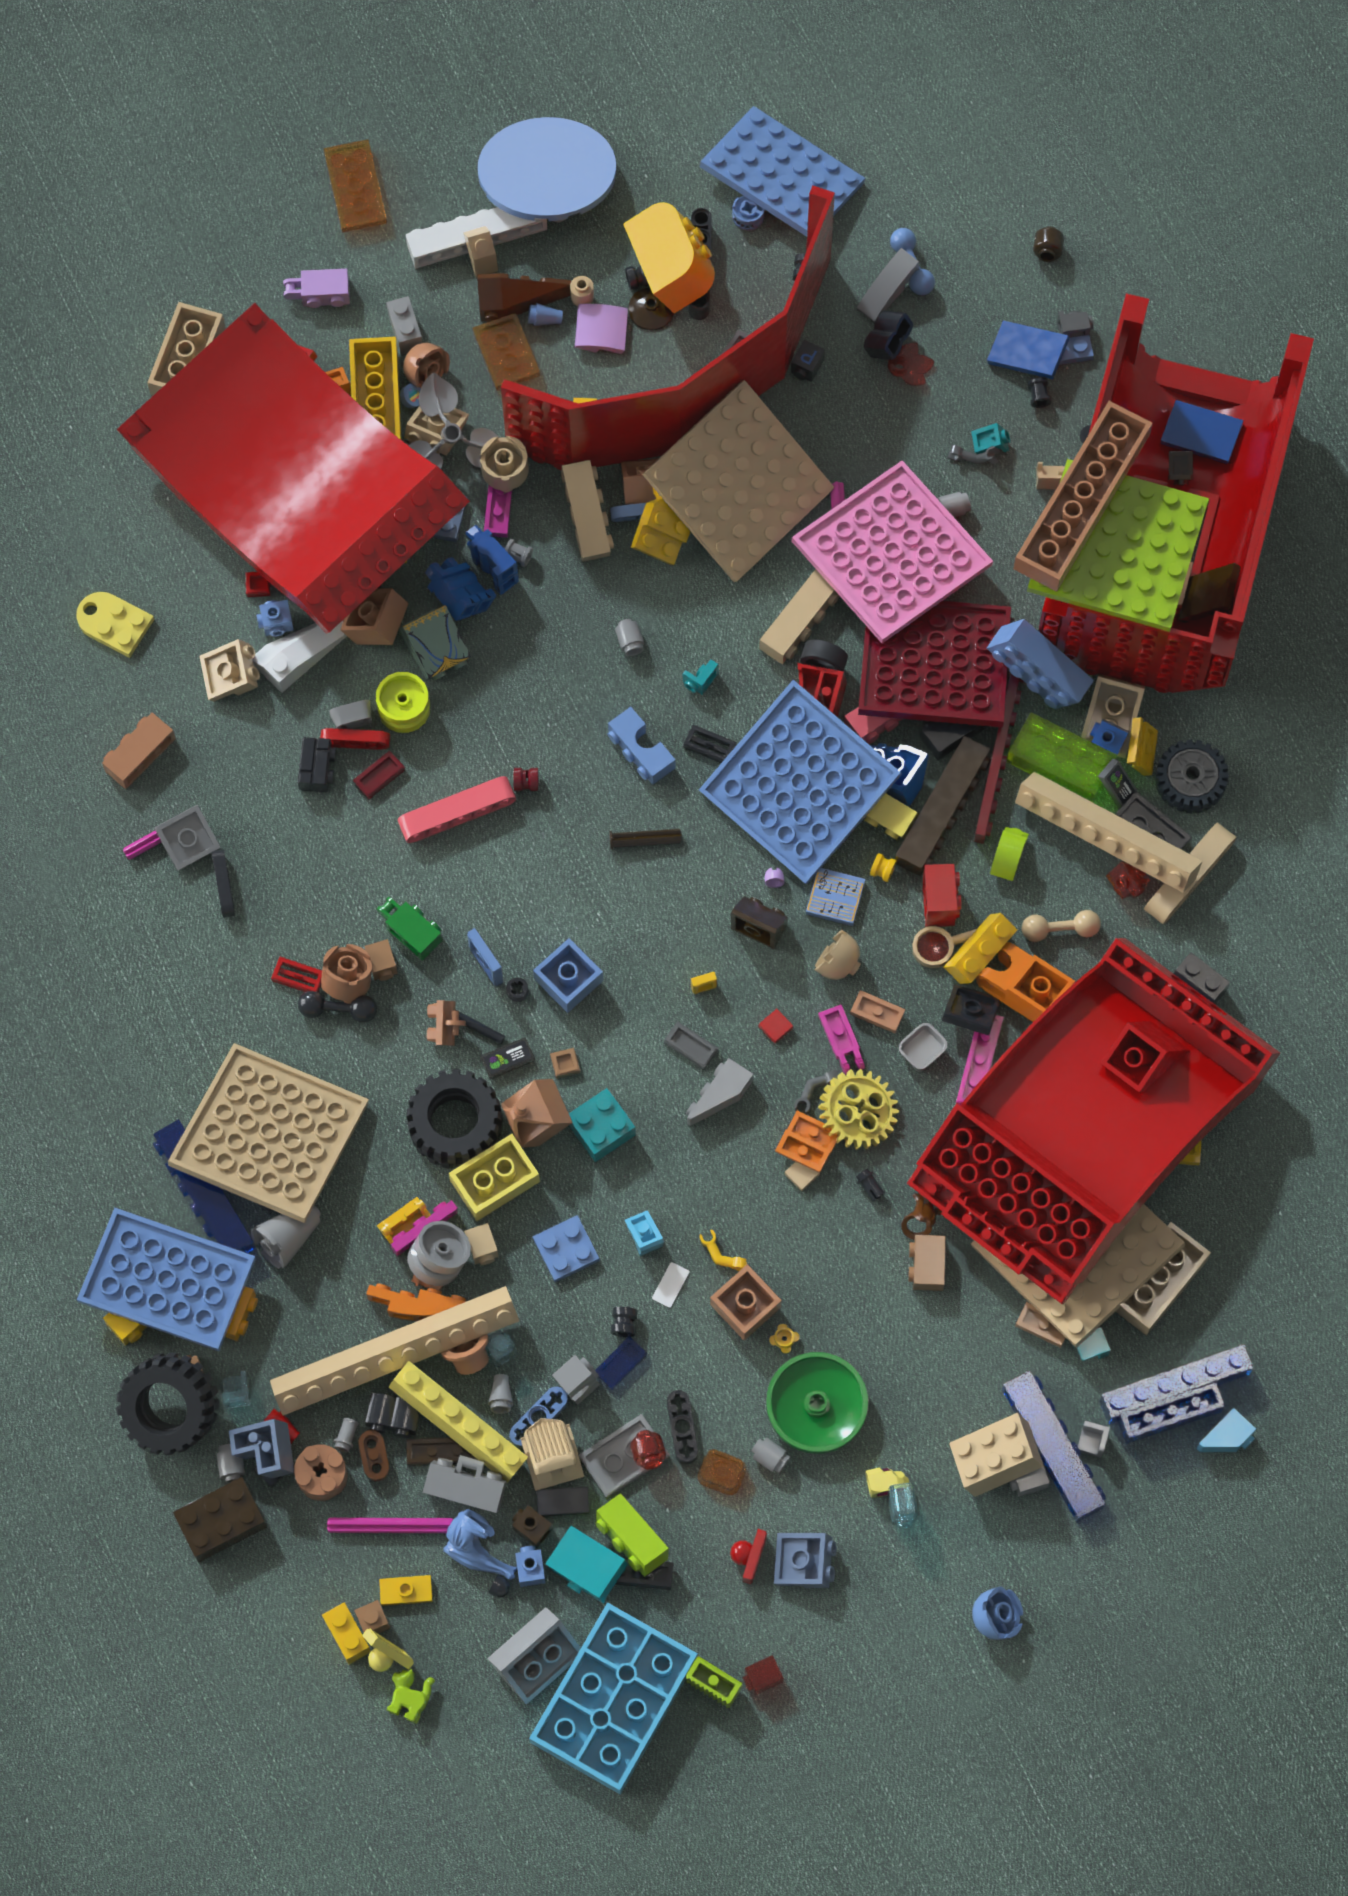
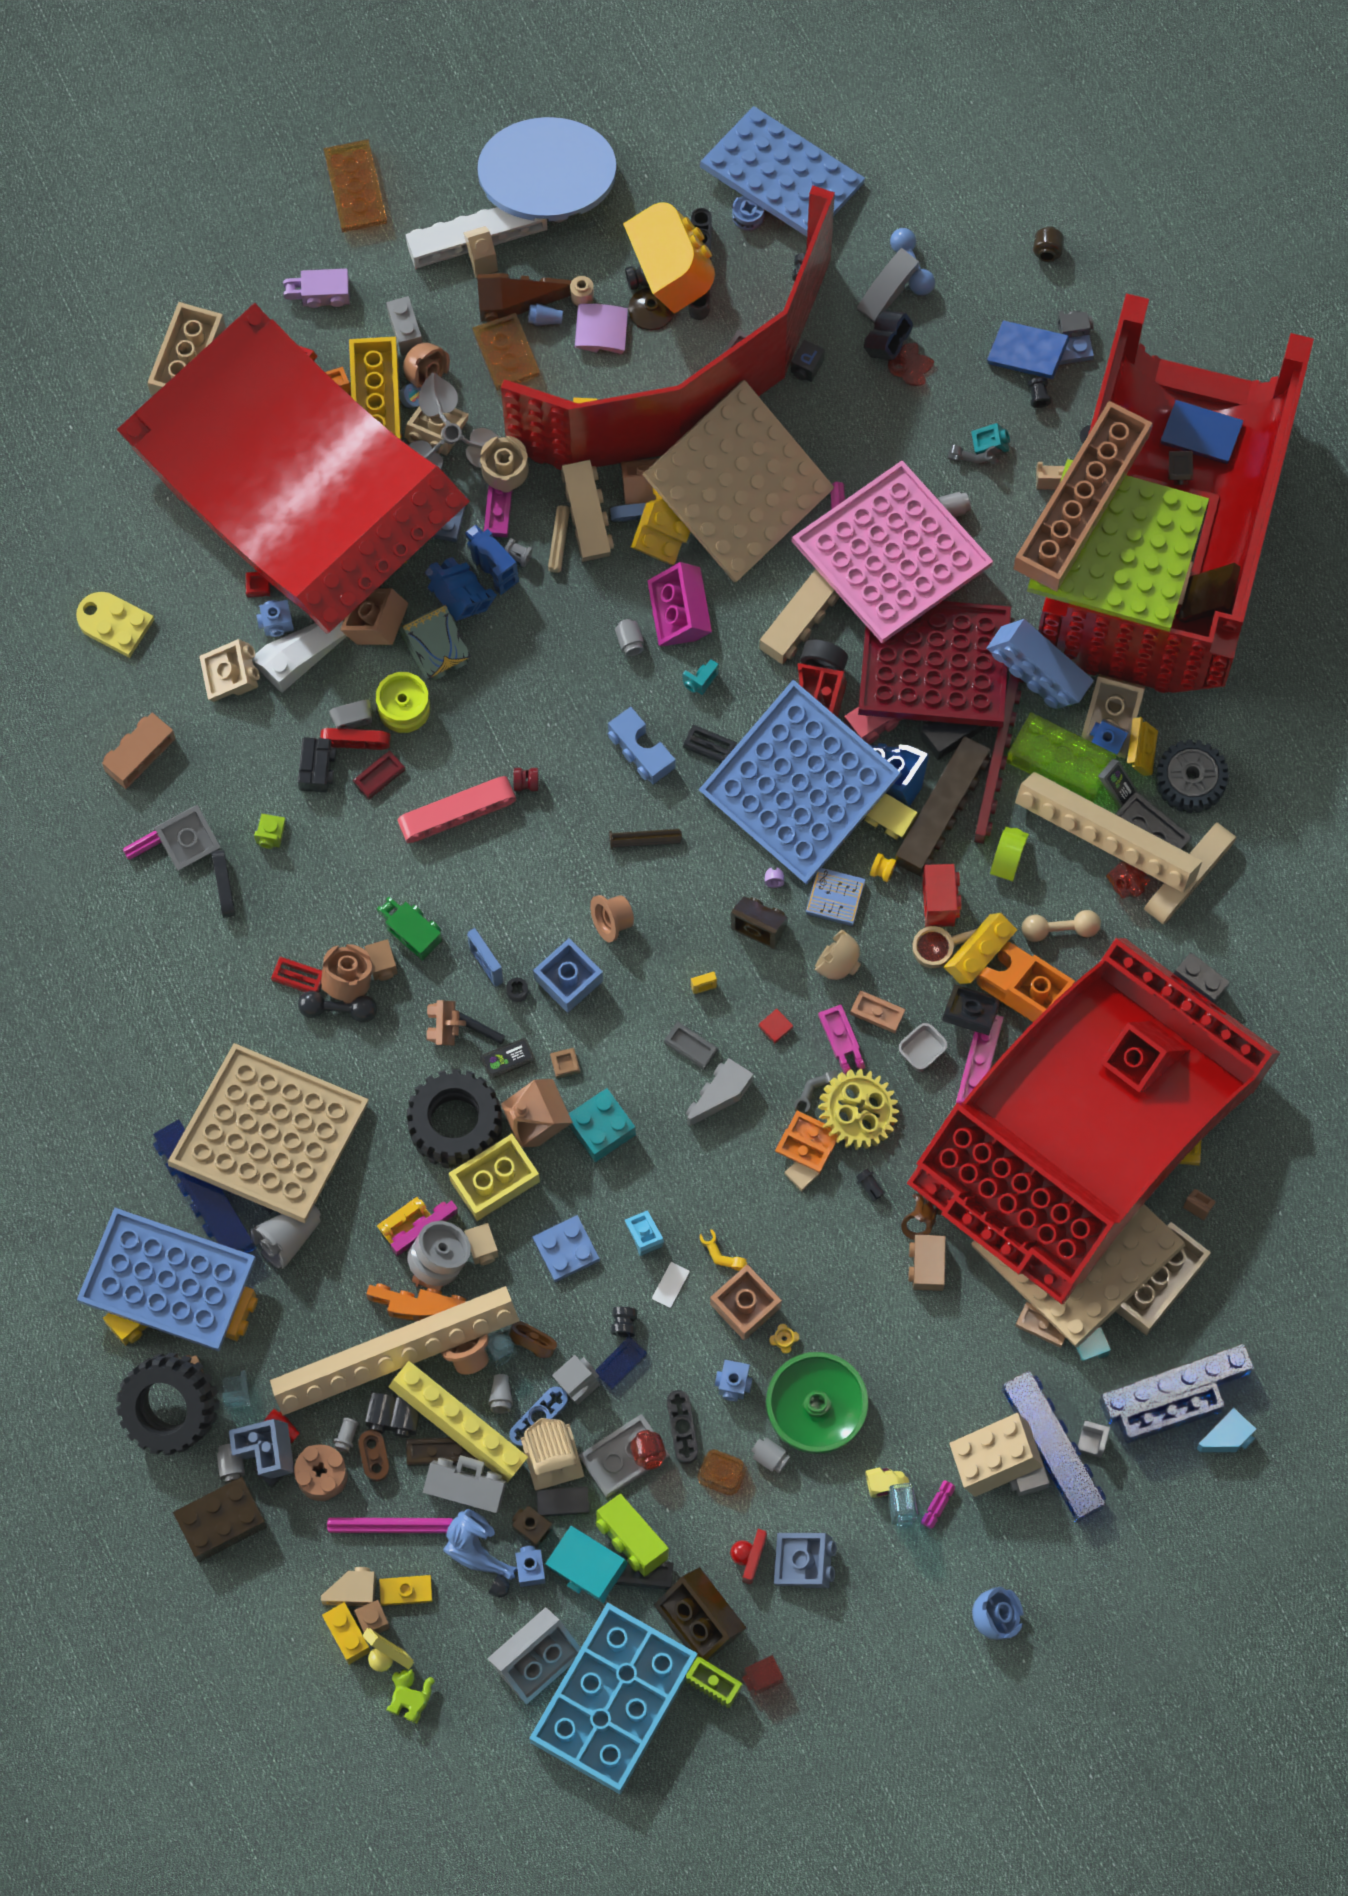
none -> lime bracket [254,813,286,849]
none -> tan slope [321,1567,376,1607]
none -> reddish brown plate [508,1321,557,1358]
none -> tan axle [548,505,570,573]
none -> nougat piece [590,895,634,942]
none -> dark pink slope [647,562,712,646]
none -> dark brown slope [654,1567,746,1661]
none -> medium blue brick [715,1360,752,1401]
none -> dark pink axle [921,1481,955,1529]
none -> nougat slope [1183,1189,1216,1220]

